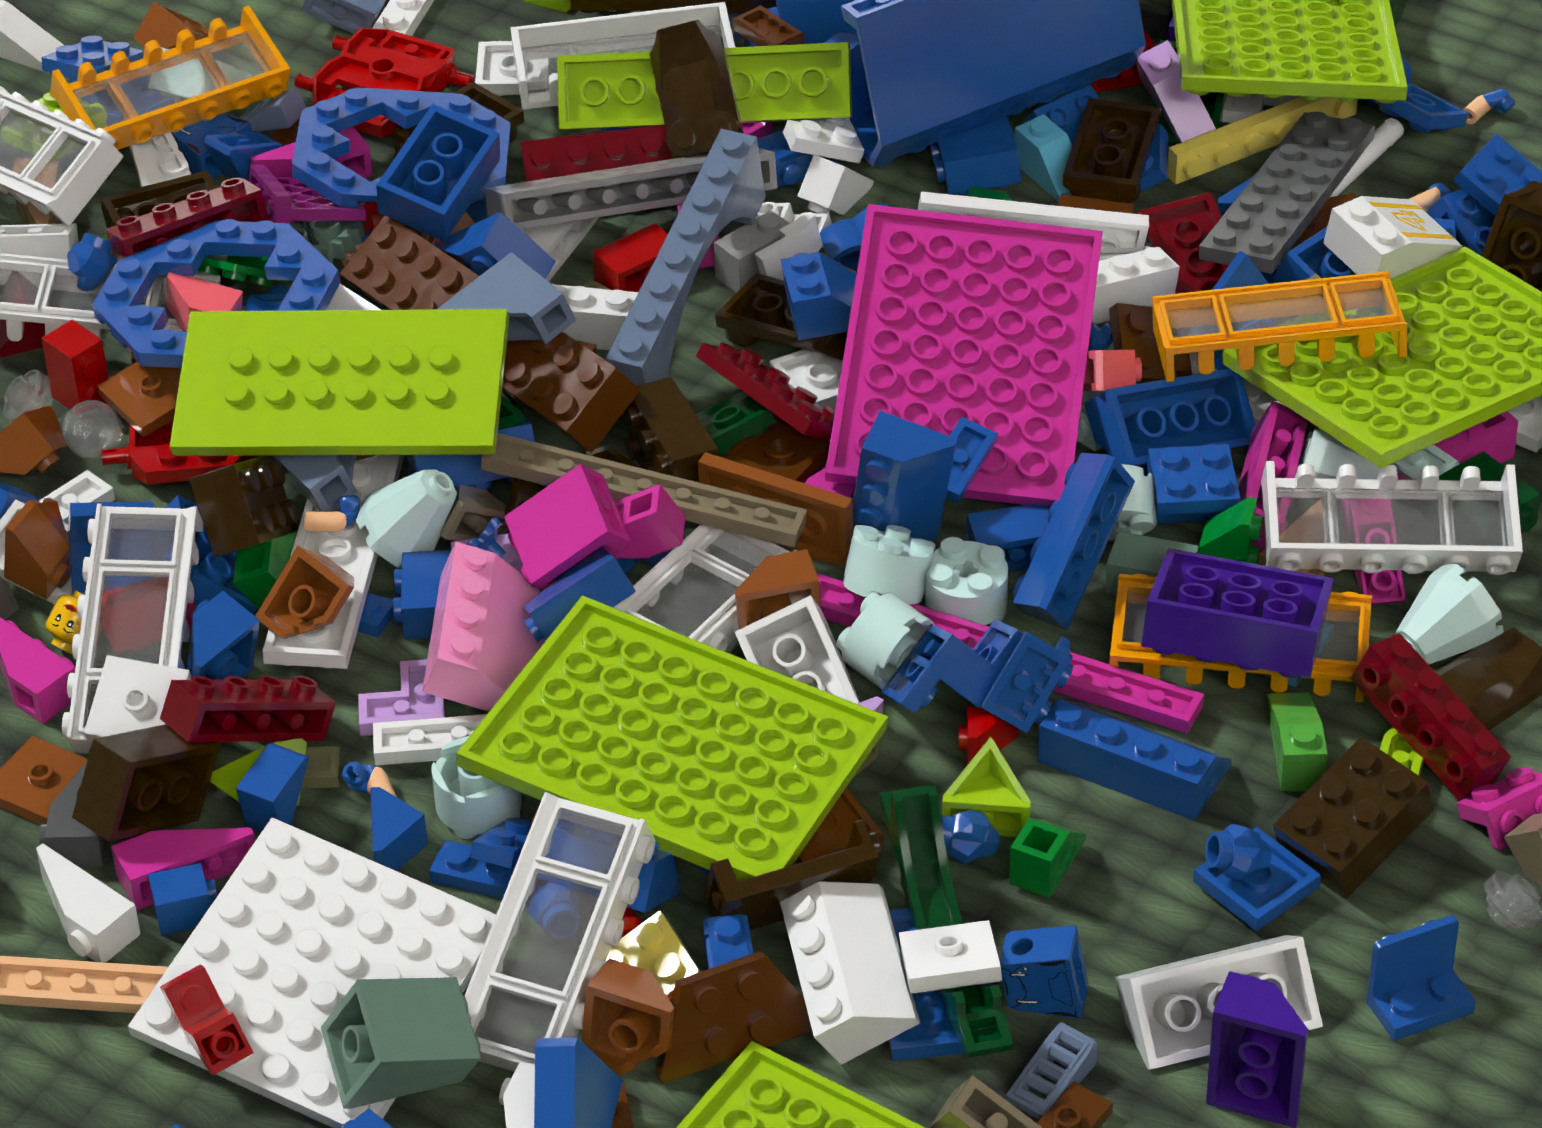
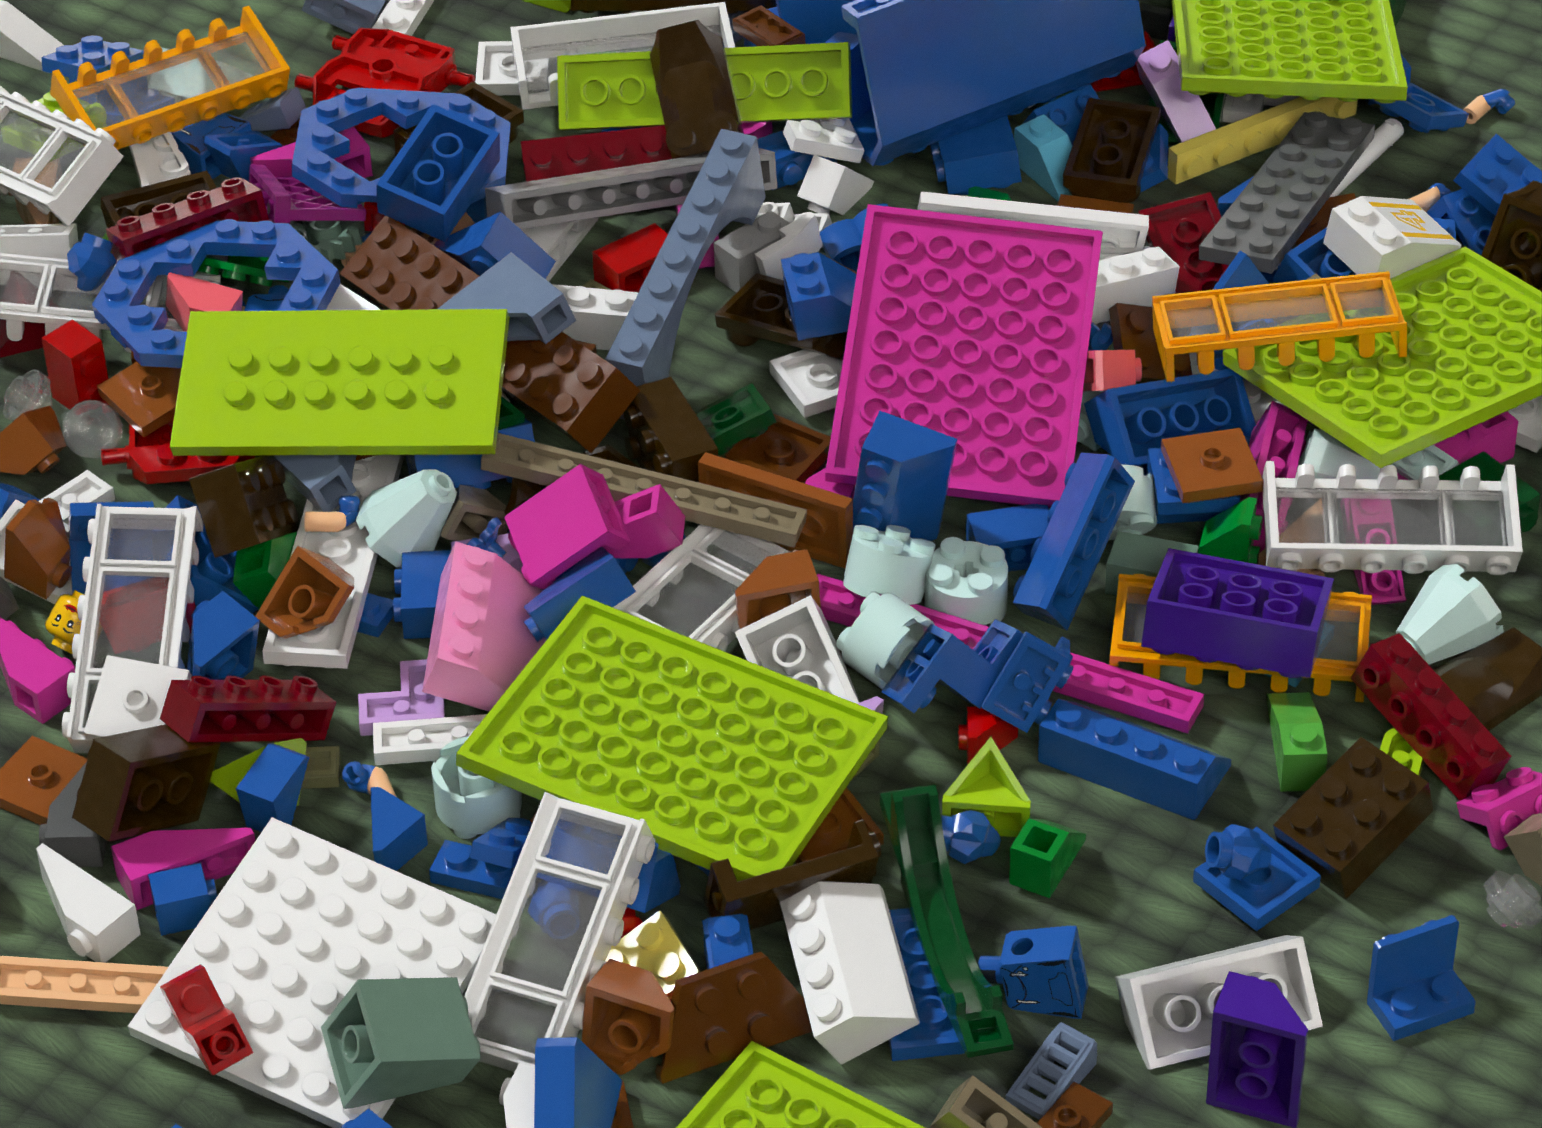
dark orange slope [133,2,209,51] -> none
dark red plate [695,342,835,441] -> none
white plate [899,920,1002,993] -> none
blue plate [946,416,998,503] -> none
none -> dark orange plate [1161,428,1263,503]

